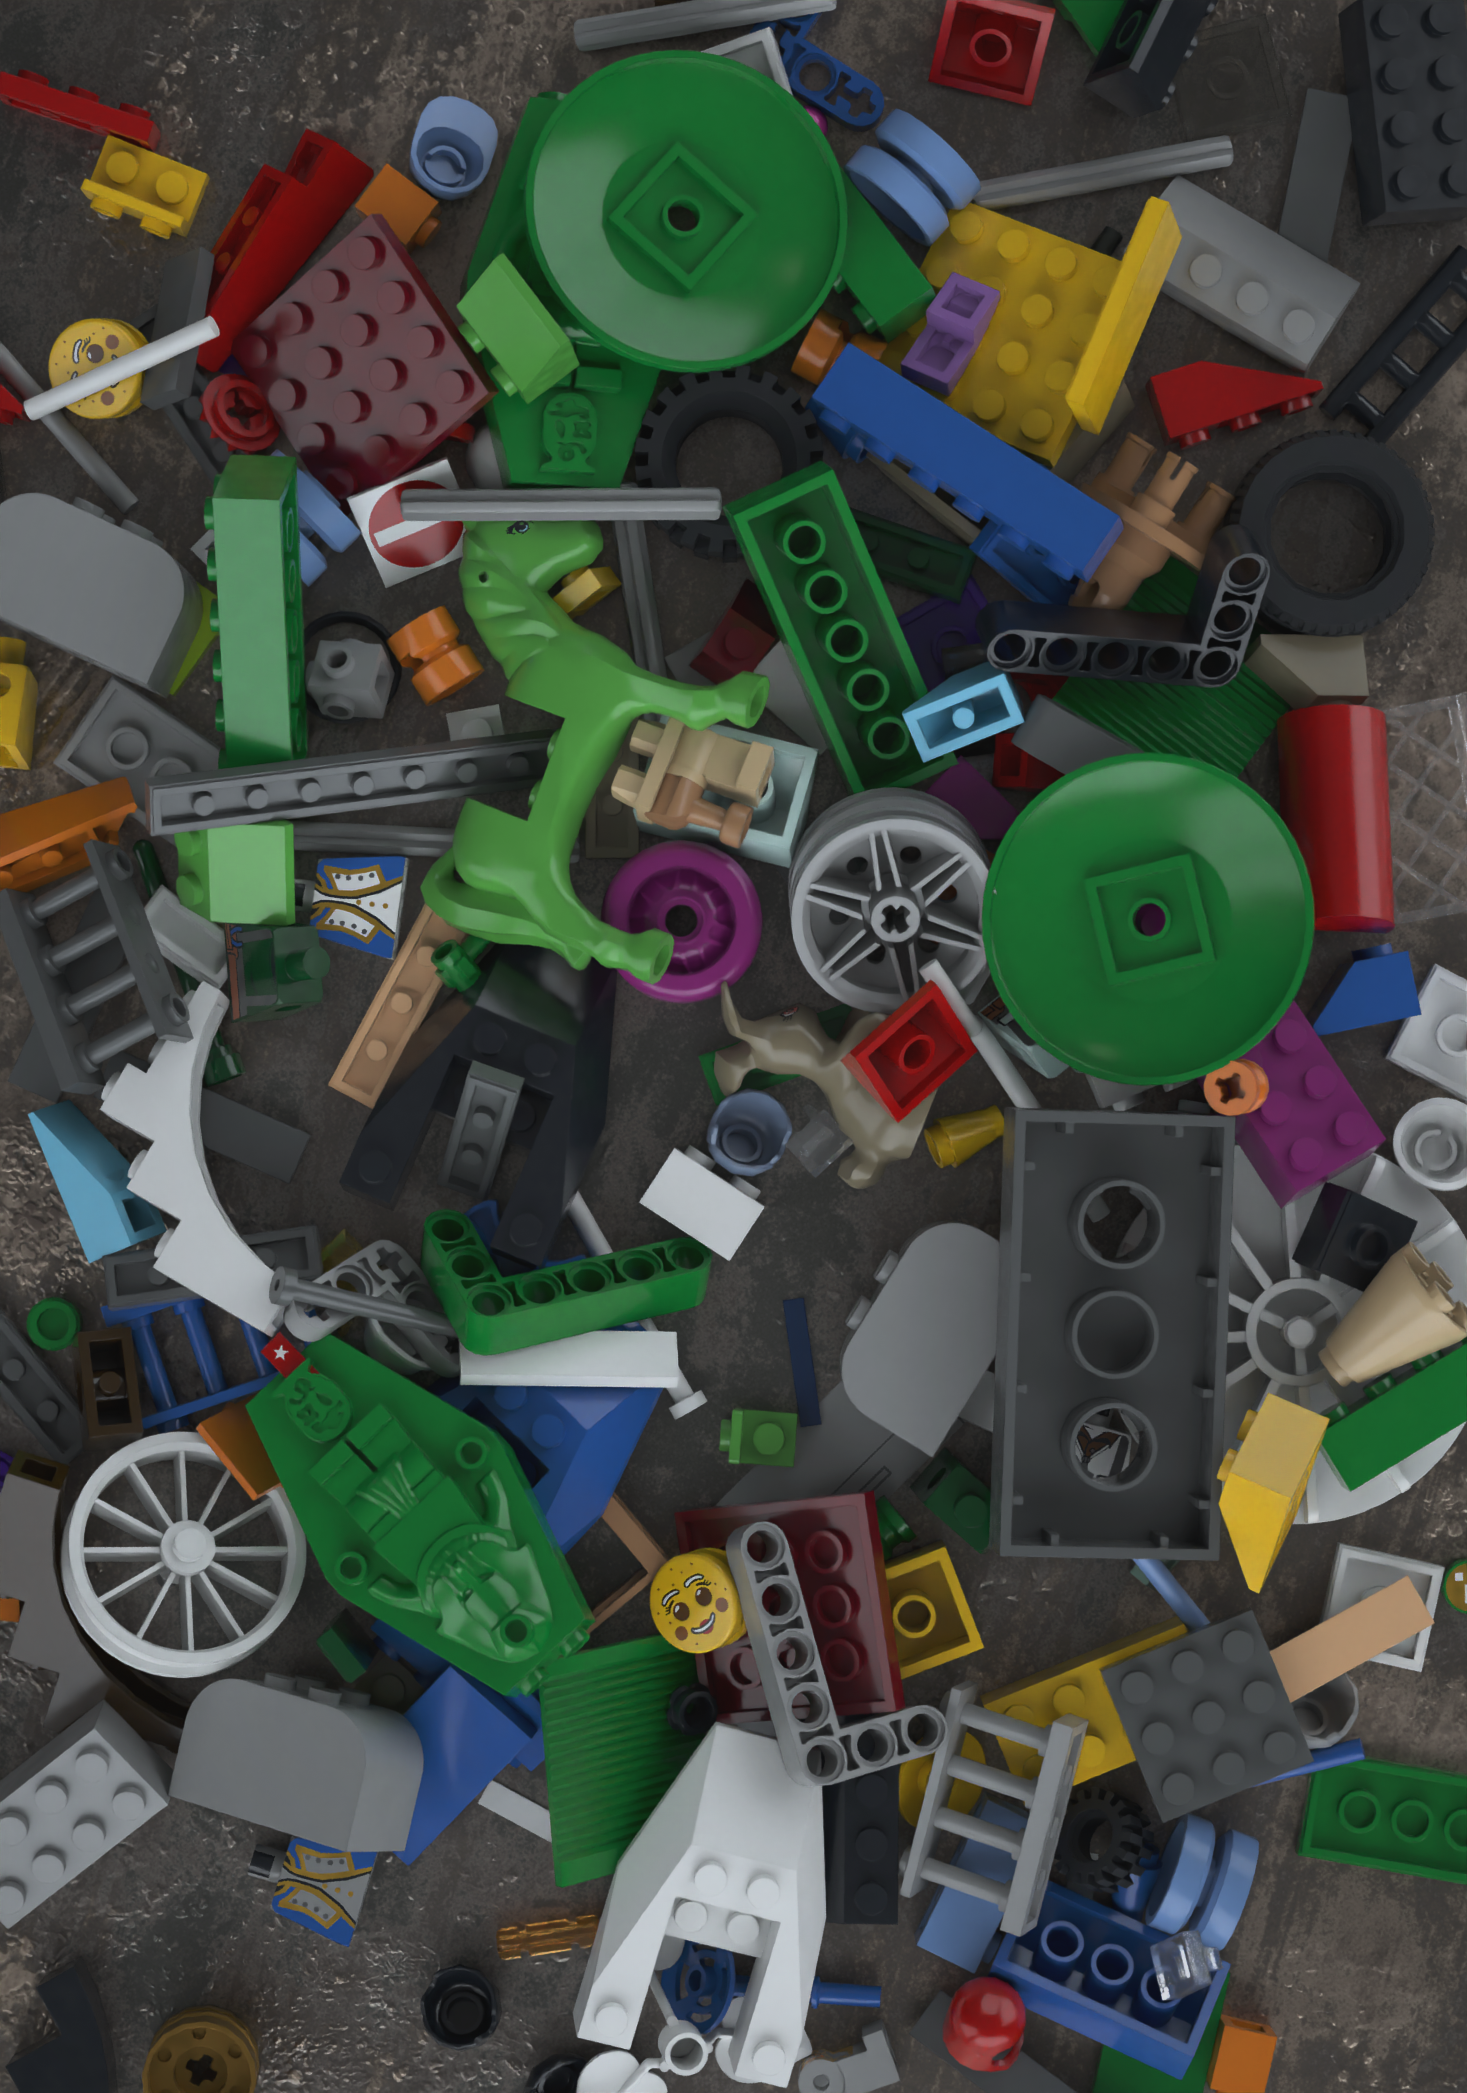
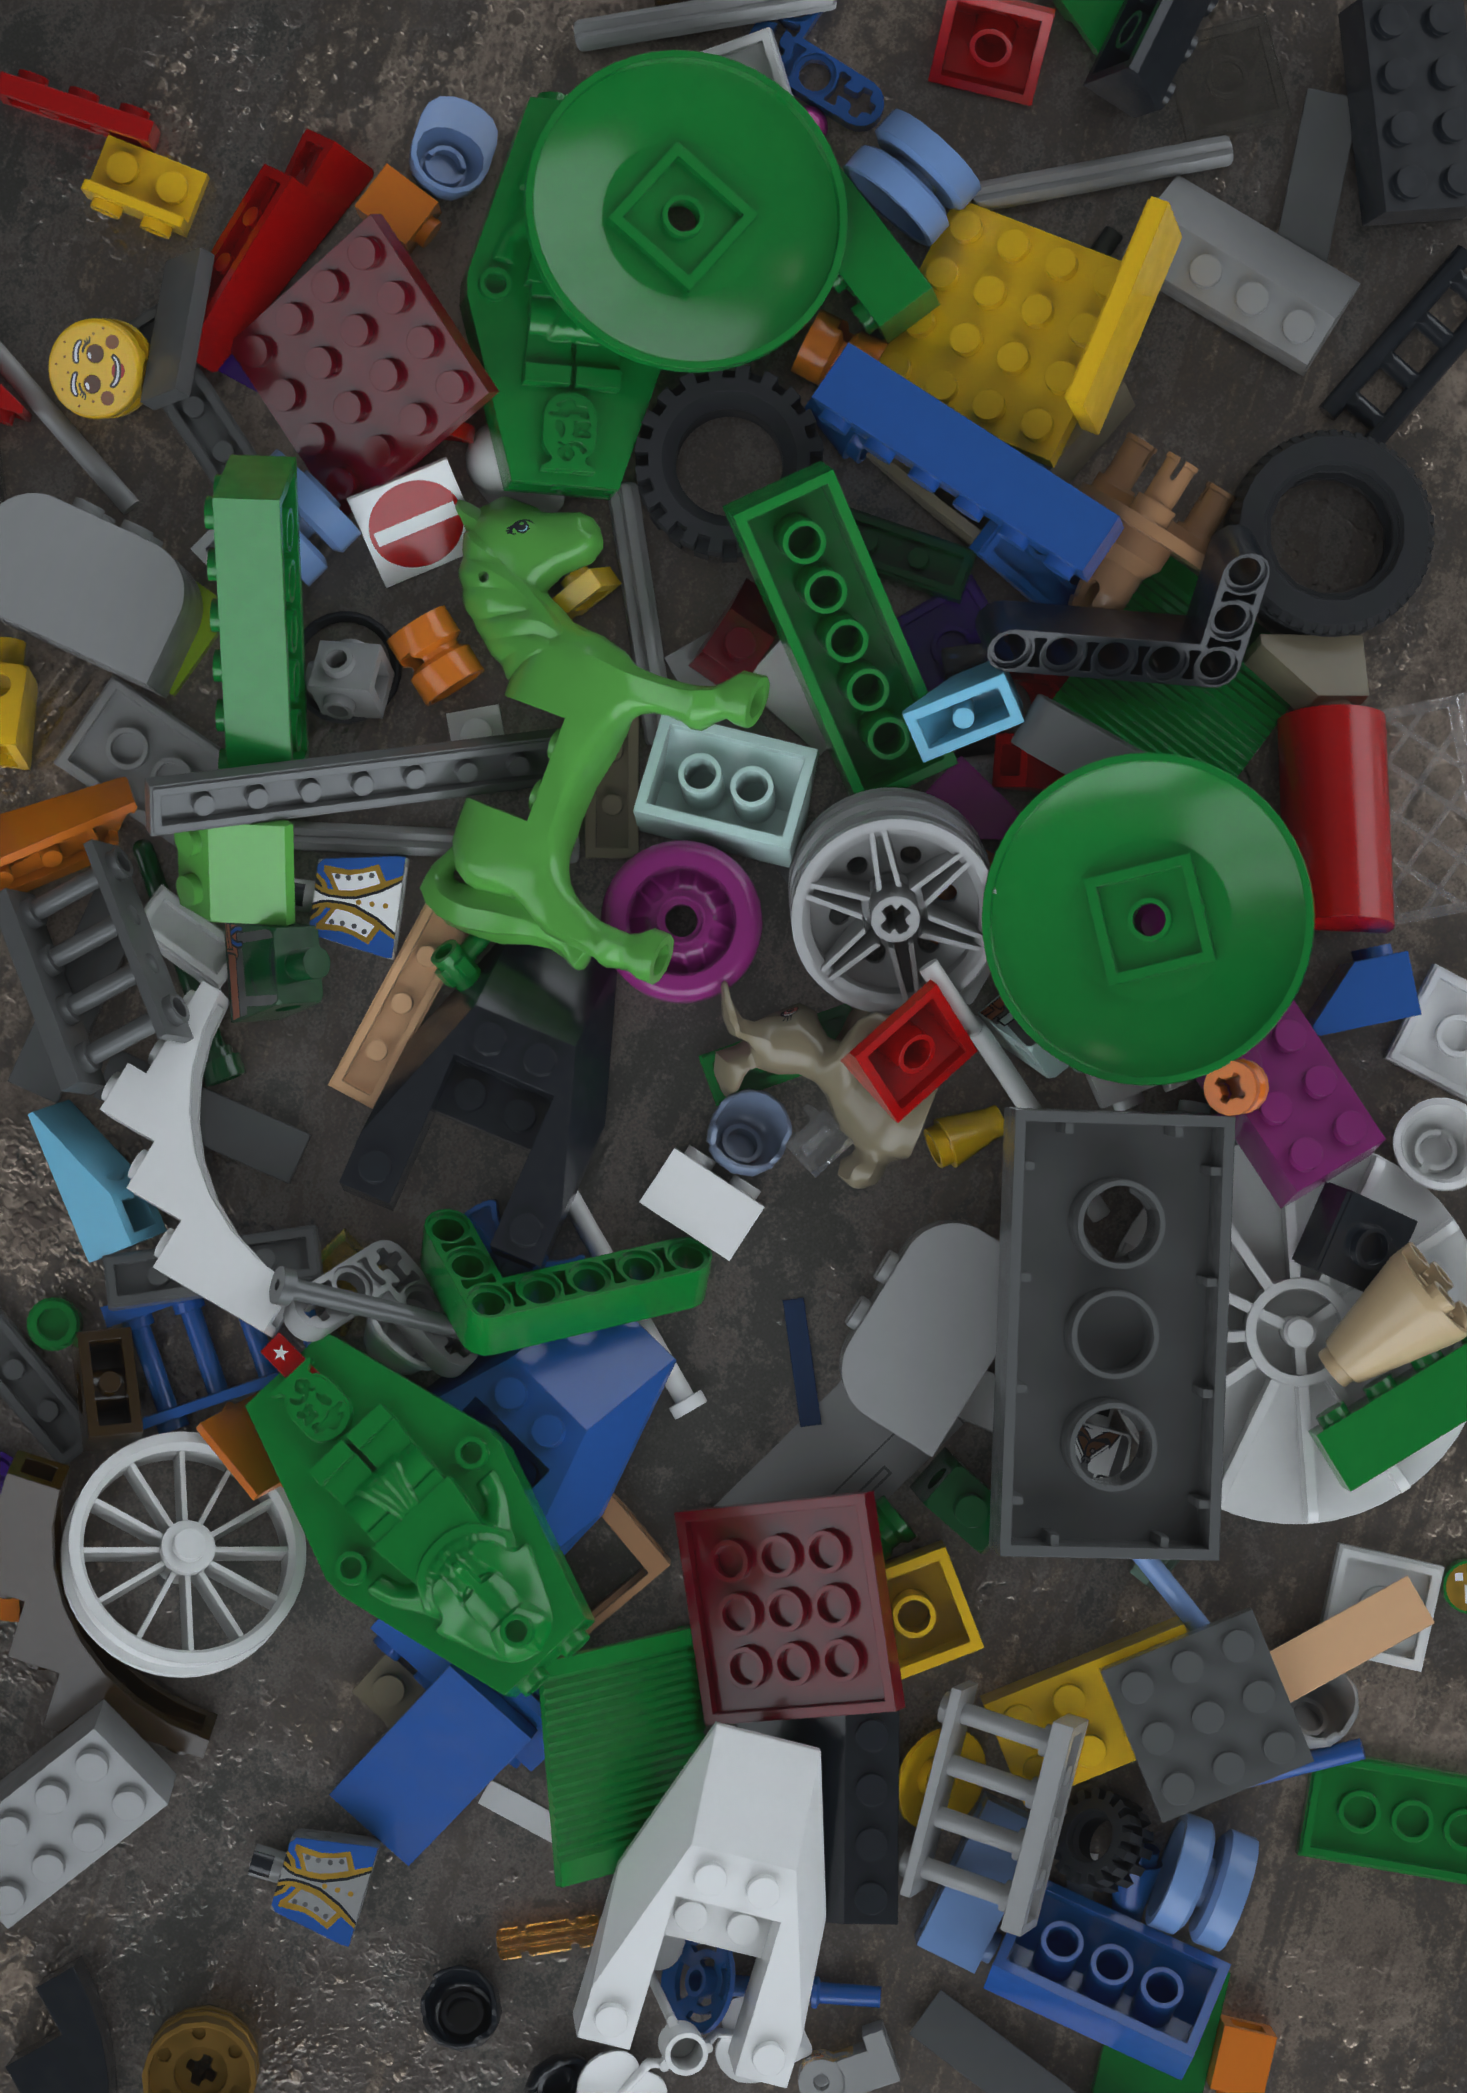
white bar [24,316,220,421] -> none
light grey brick [168,1673,424,1852] -> none
red gear [199,374,281,455] -> none
dark green tile [316,1608,379,1683] -> none
light grey axle [400,487,722,521] -> none
dark grey tile [436,1060,525,1201] -> none
bright green slope [456,253,580,404] -> none
white tile [459,1331,679,1388] -> none
tan hips [611,717,775,849] -> none
yellow head [649,1548,747,1653] -> none
black plate [666,1683,718,1736] -> none
bright green bracket [719,1408,798,1467] -> none
light grey beam [726,1522,948,1786] -> none
medium lavender slope [900,272,1000,397] -> none
red helmet [943,1977,1026,2072] -> none
red slope [1145,360,1324,450] -> none
clear tile [1150,1930,1223,2001] -> none
yellow slope [1217,1392,1330,1593] -> none

